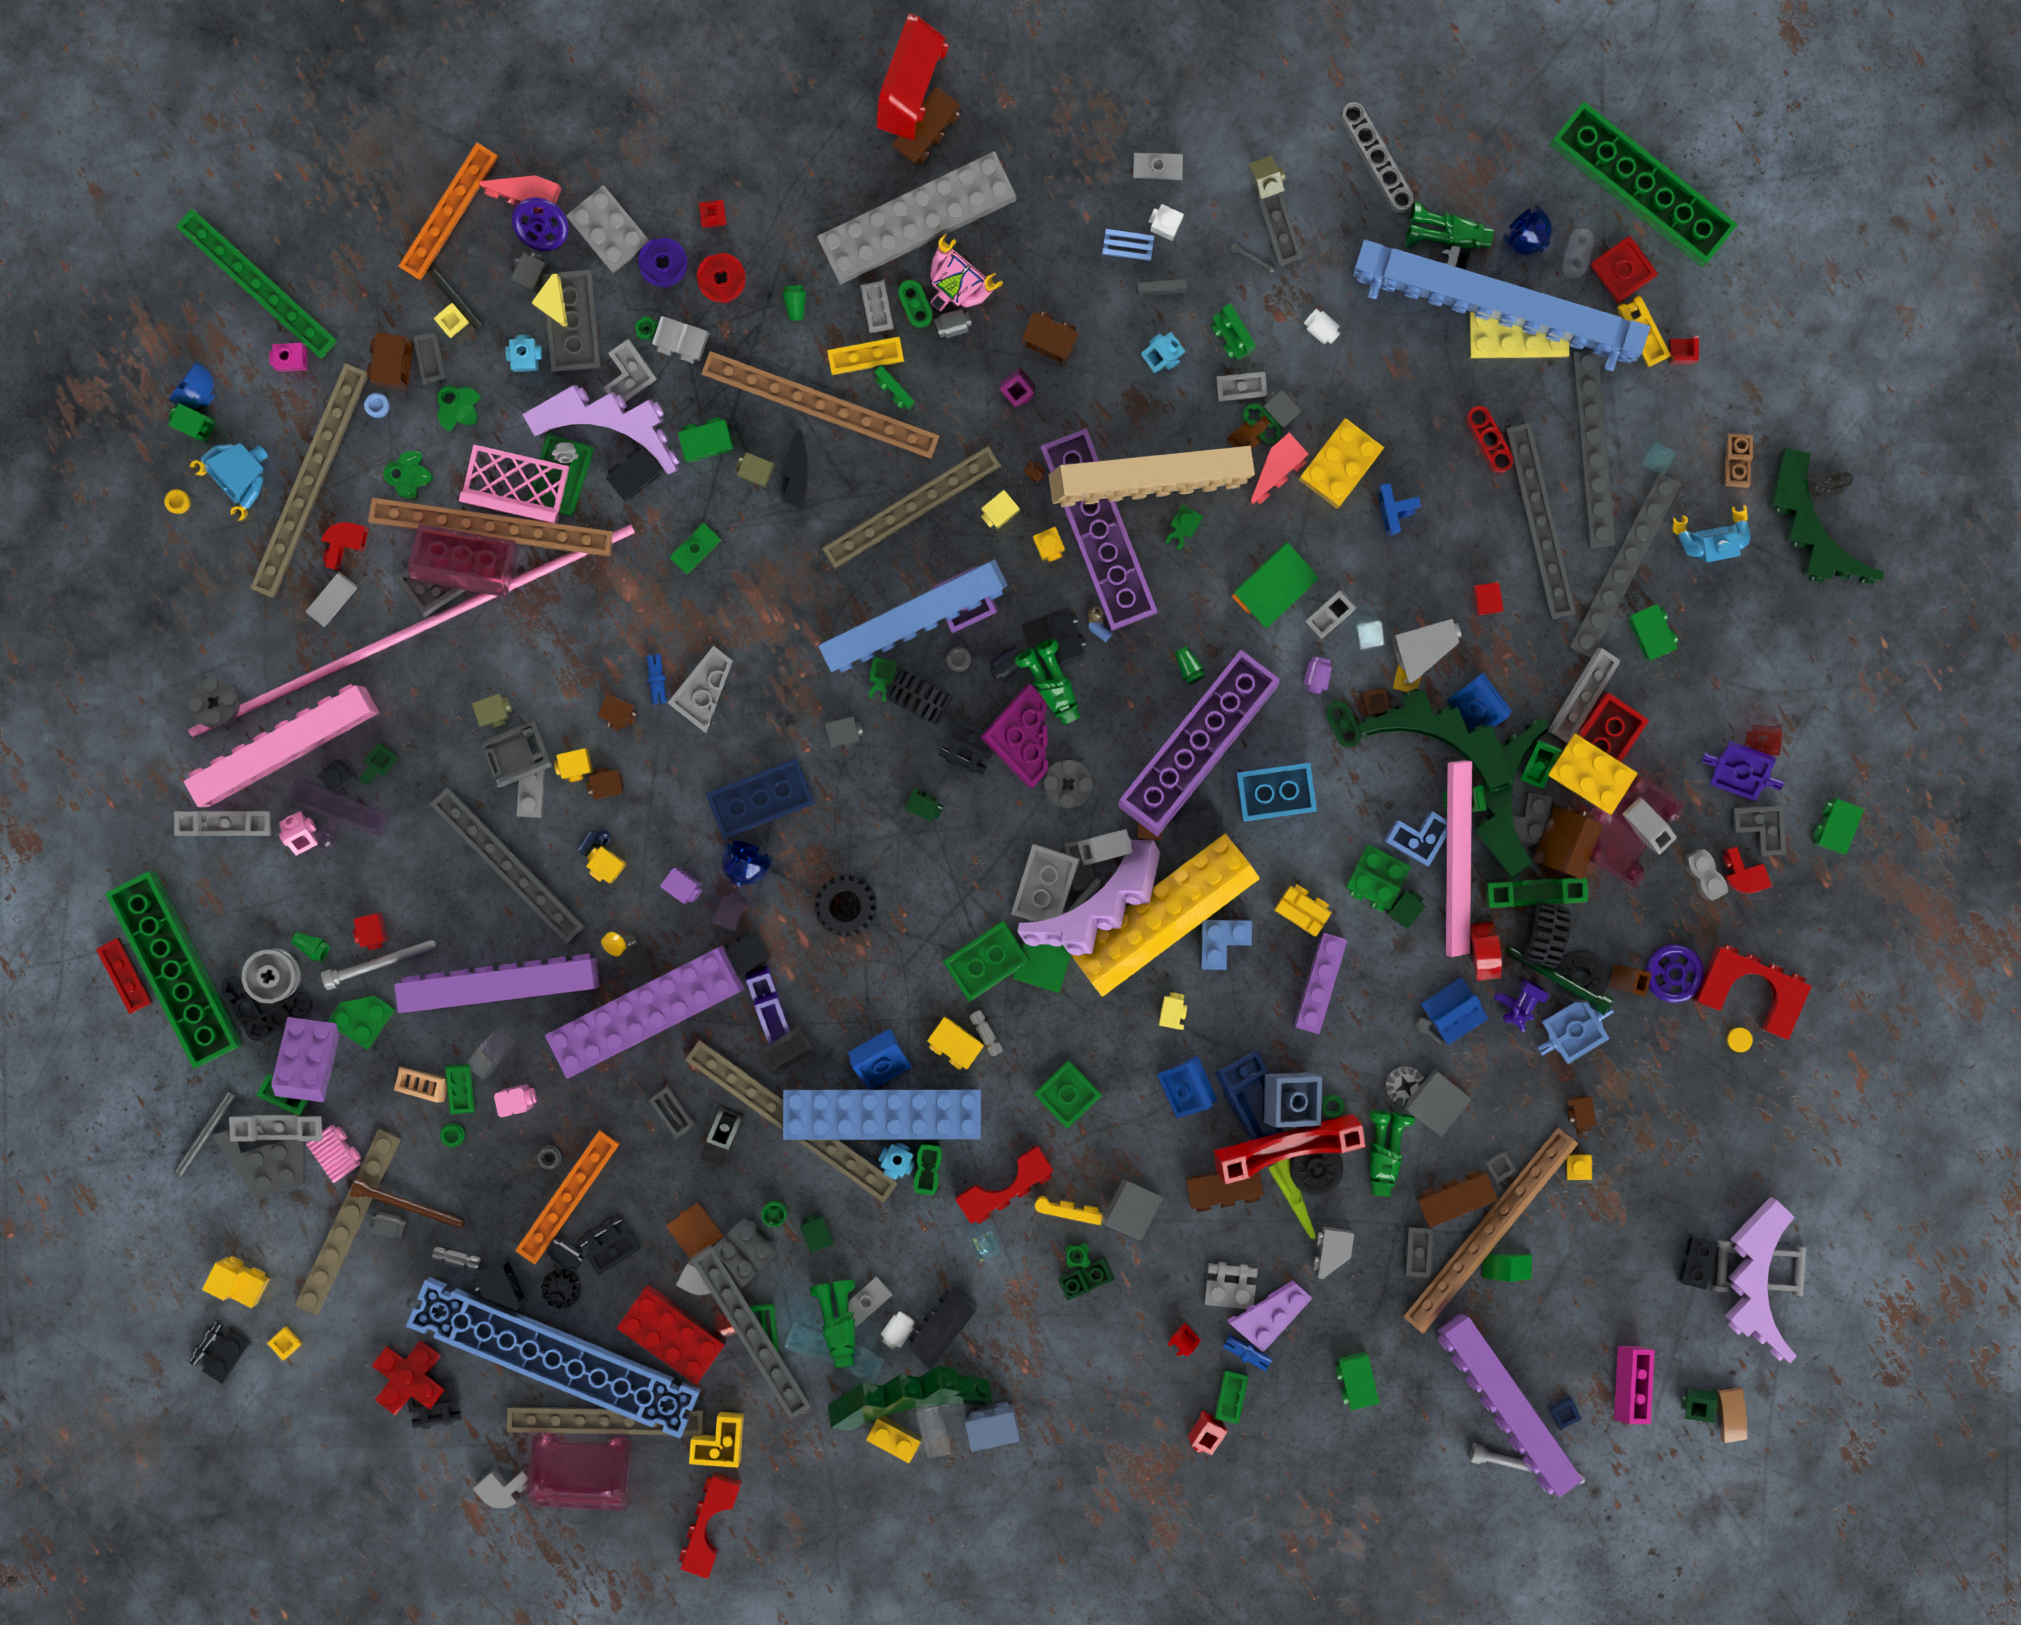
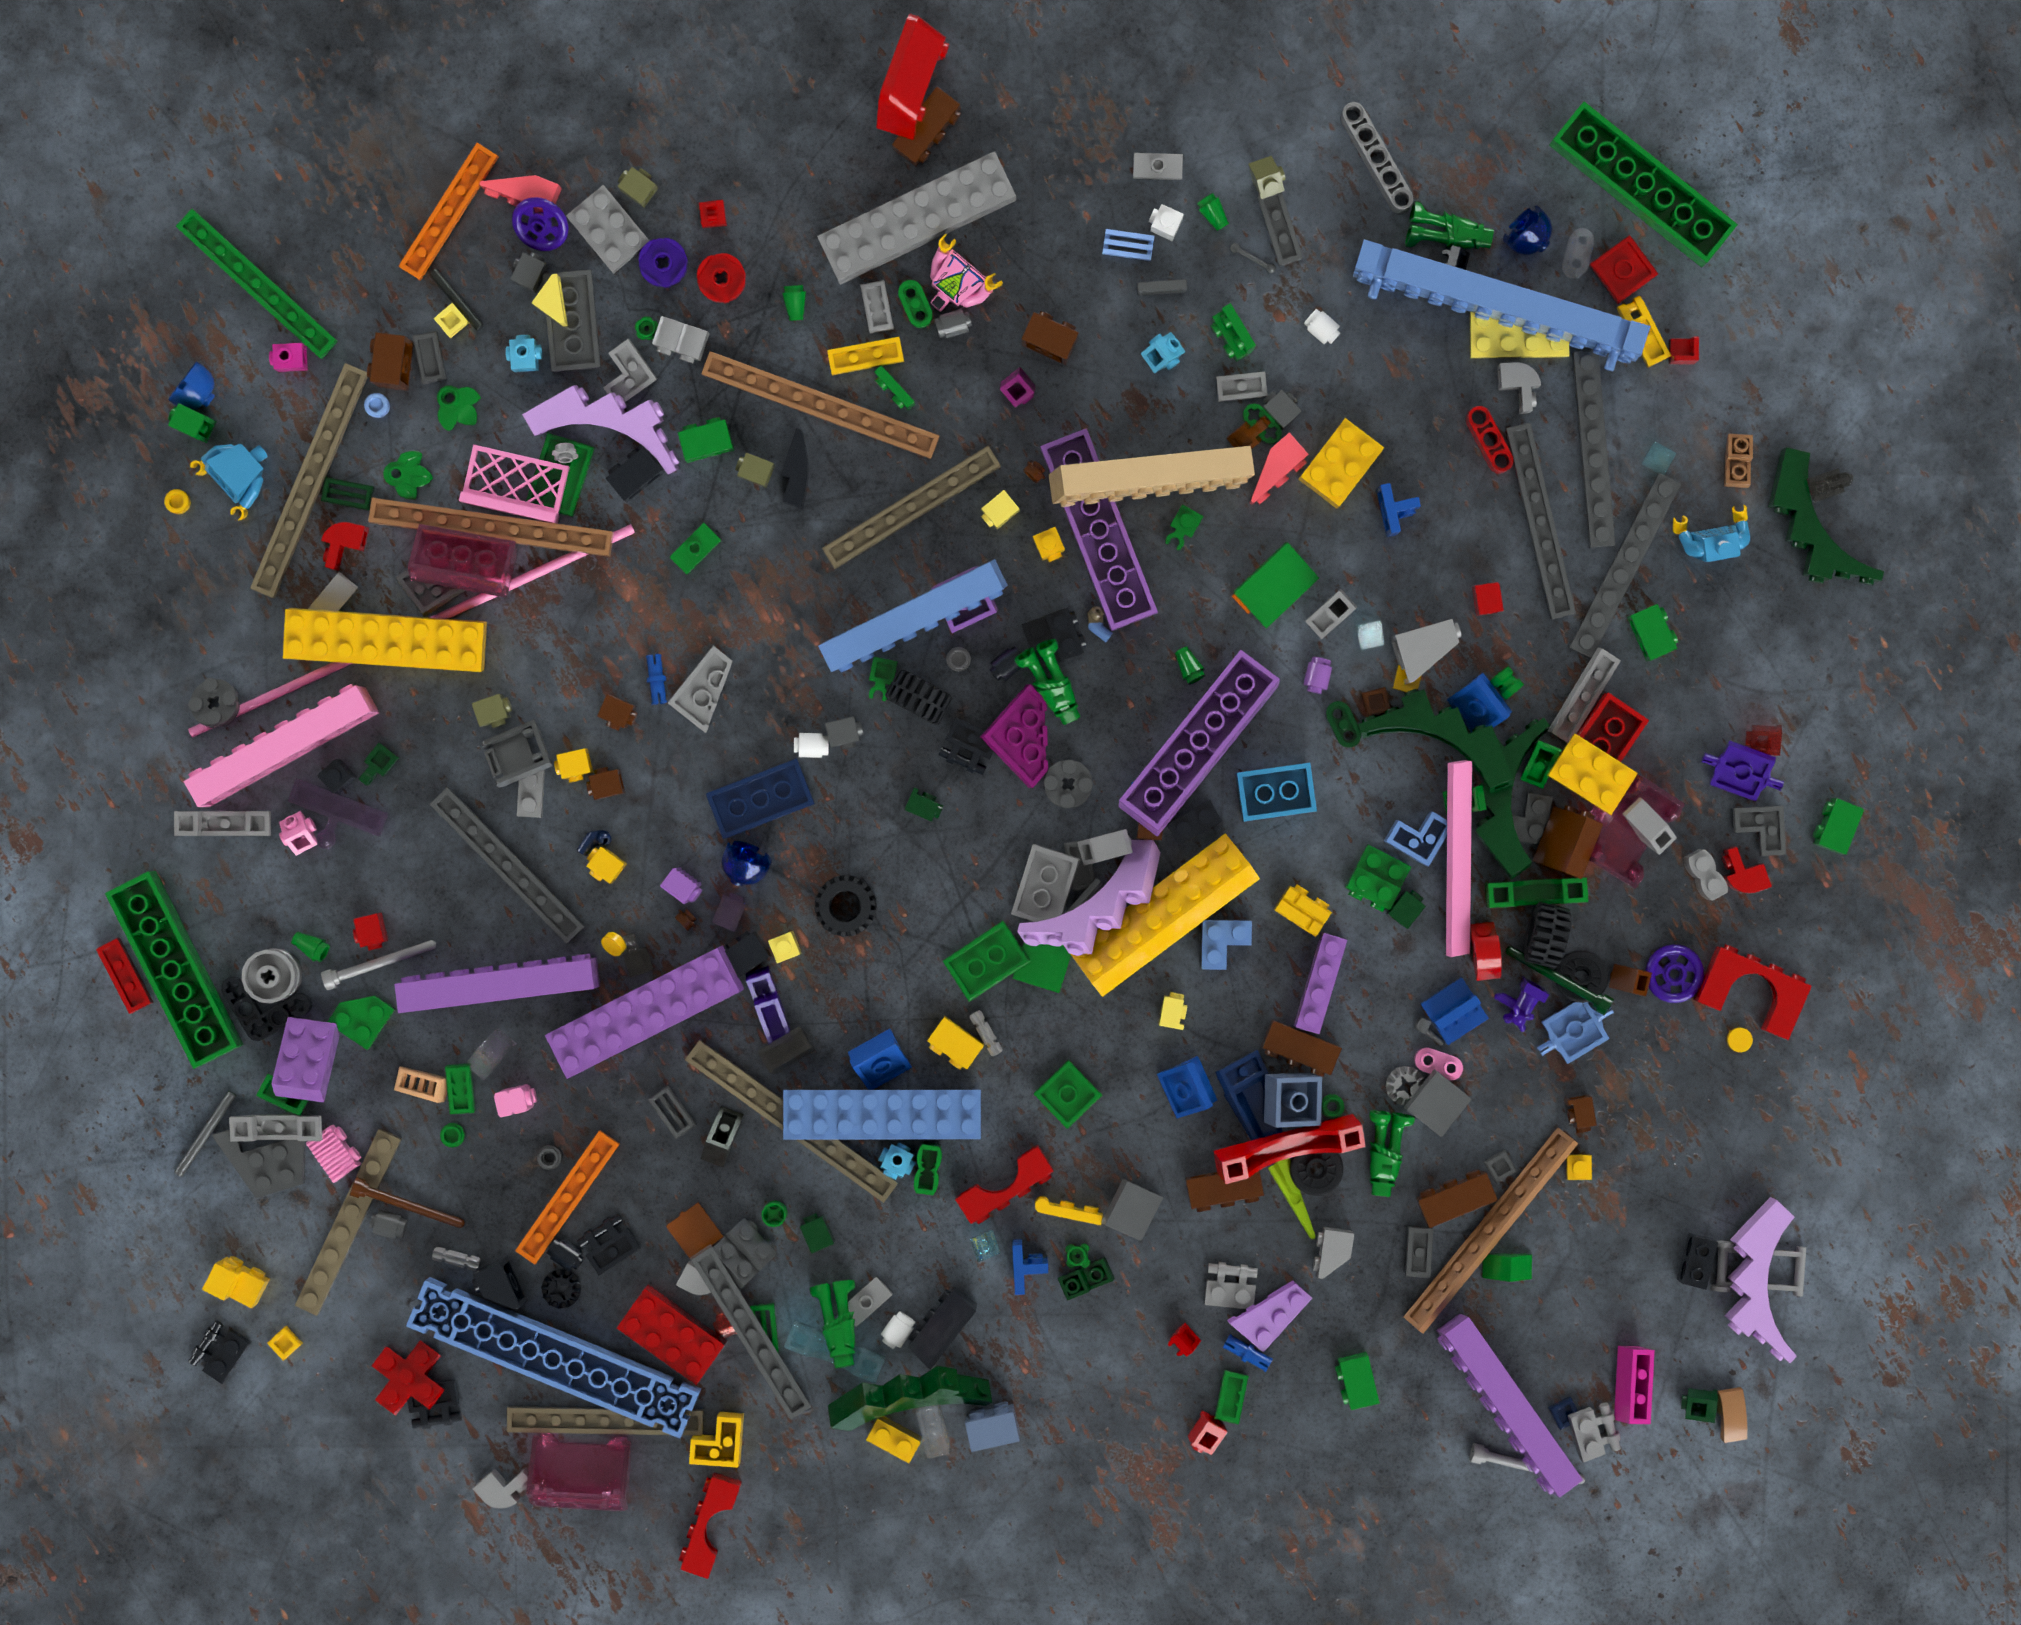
none -> yellow brick [283,608,487,672]
none -> dark green tile [321,477,375,511]
none -> olive brick [617,167,658,208]
none -> reddish brown plate [675,909,697,931]
none -> light yellow brick [768,931,802,963]
none -> white brick [794,733,829,758]
none -> blue bracket [1012,1239,1049,1295]
none -> green cone [1197,193,1229,231]
none -> reddish brown brick [1261,1019,1342,1077]
none -> bright pink plate [1414,1047,1463,1081]
none -> green wheel [1490,666,1524,700]
none -> light grey brick [1497,362,1541,414]
none -> light grey plate [1568,1403,1621,1463]

